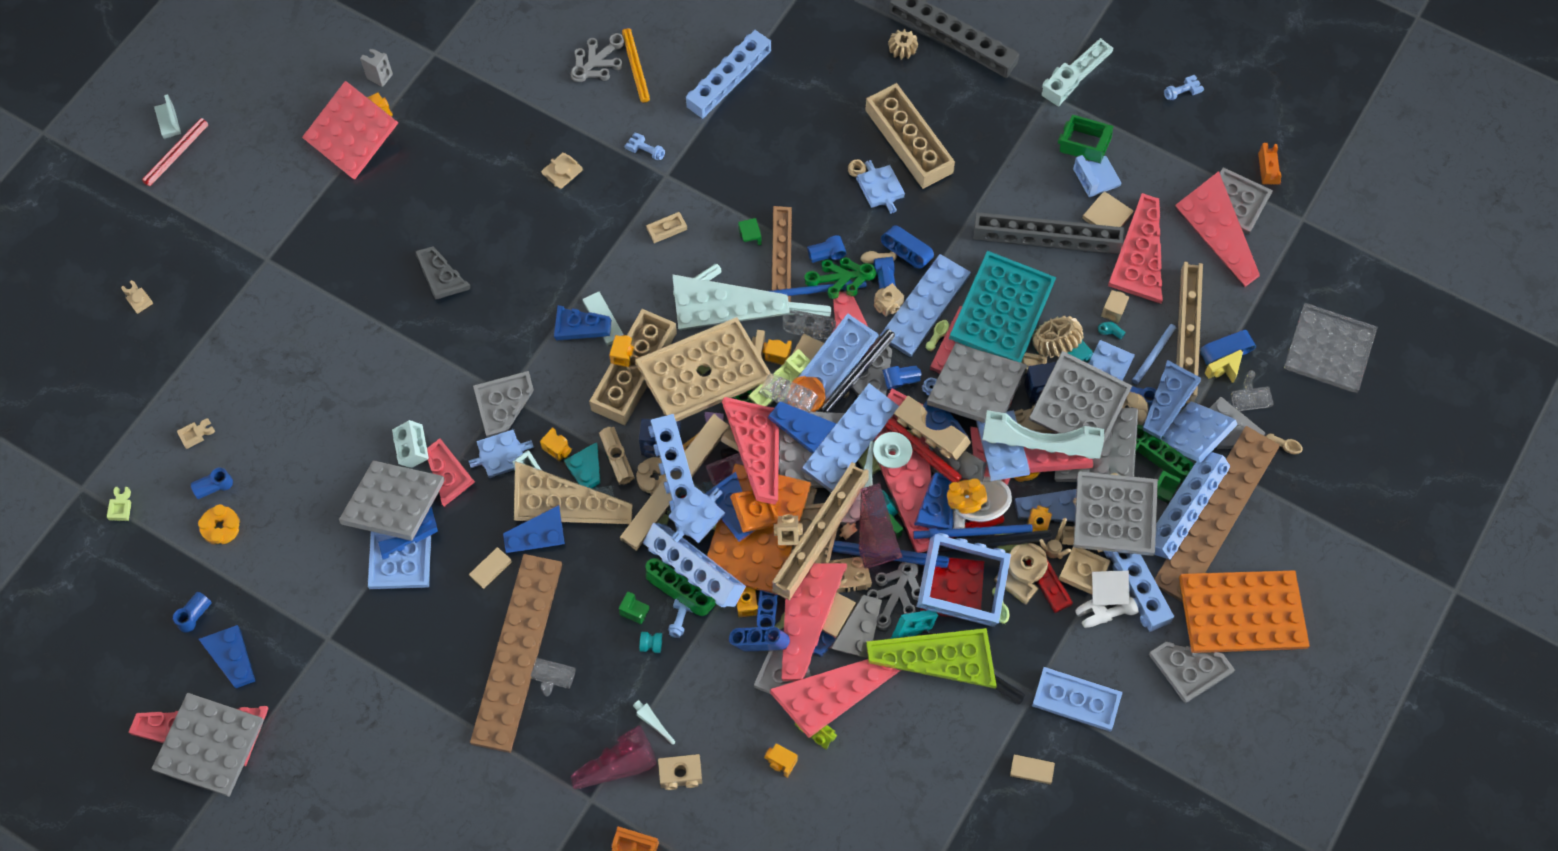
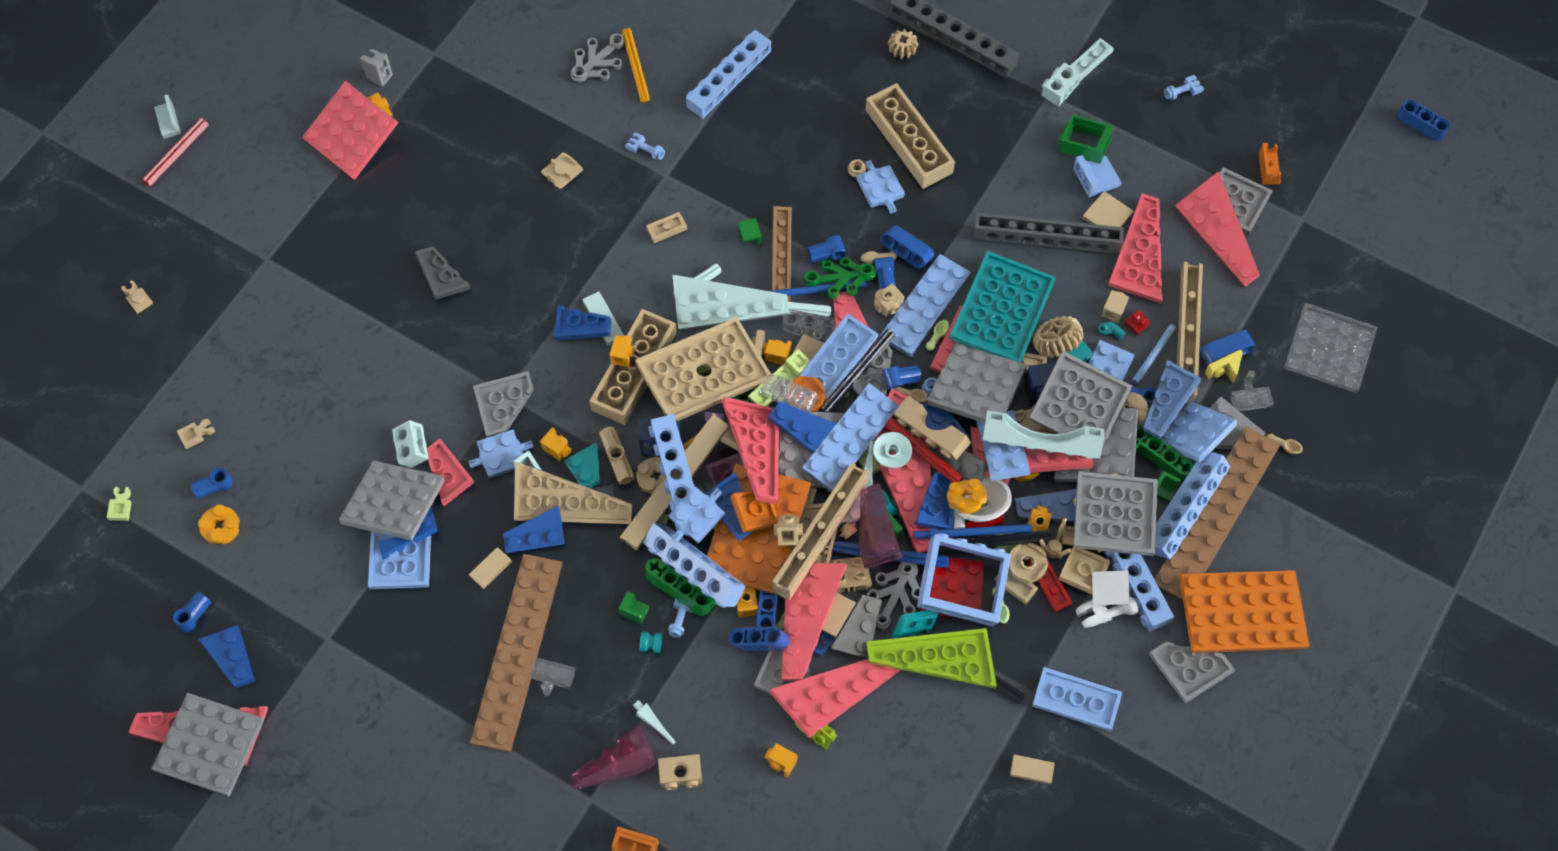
none -> tan piece [894,387,929,403]
none -> red tile [1124,310,1151,336]
none -> blue beam [1397,99,1450,141]

